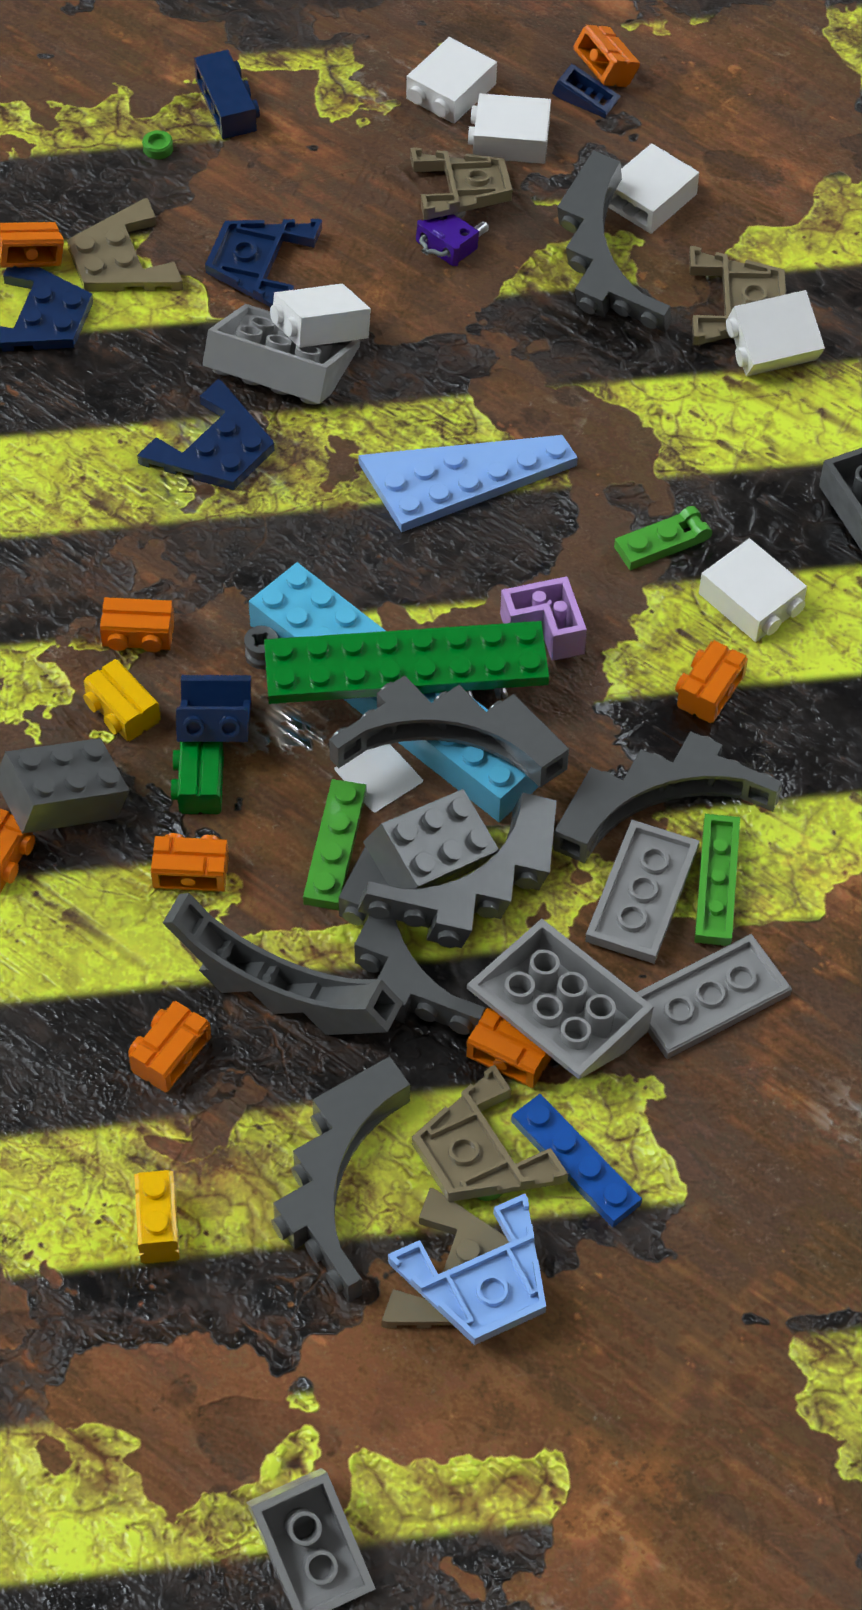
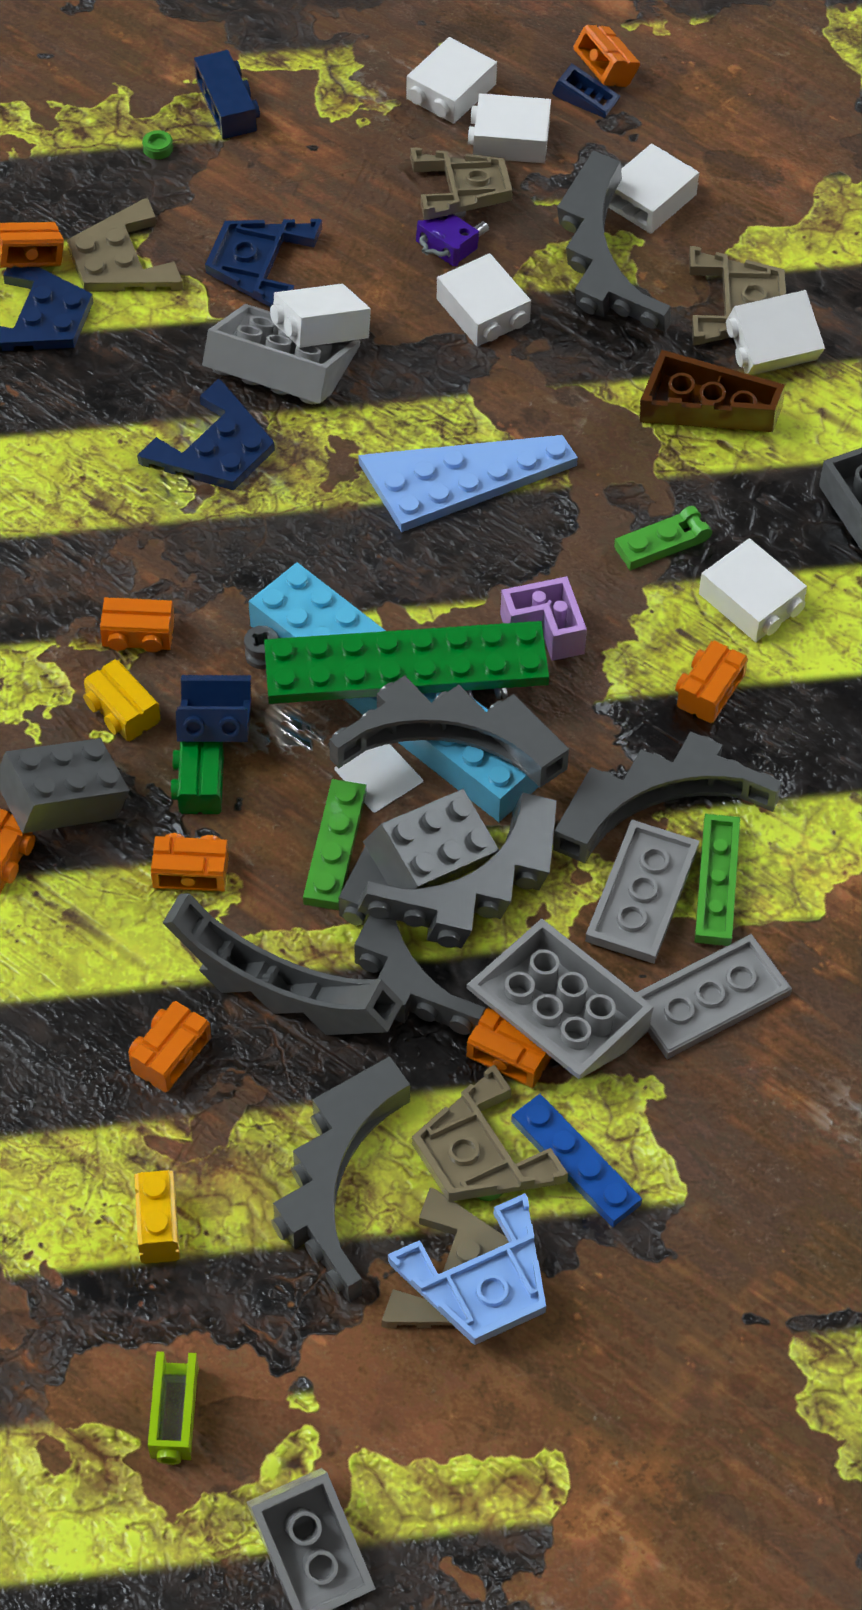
none -> lime window [148,1351,199,1465]
none -> white brick [437,253,531,347]
none -> reddish brown wedge [640,349,785,432]

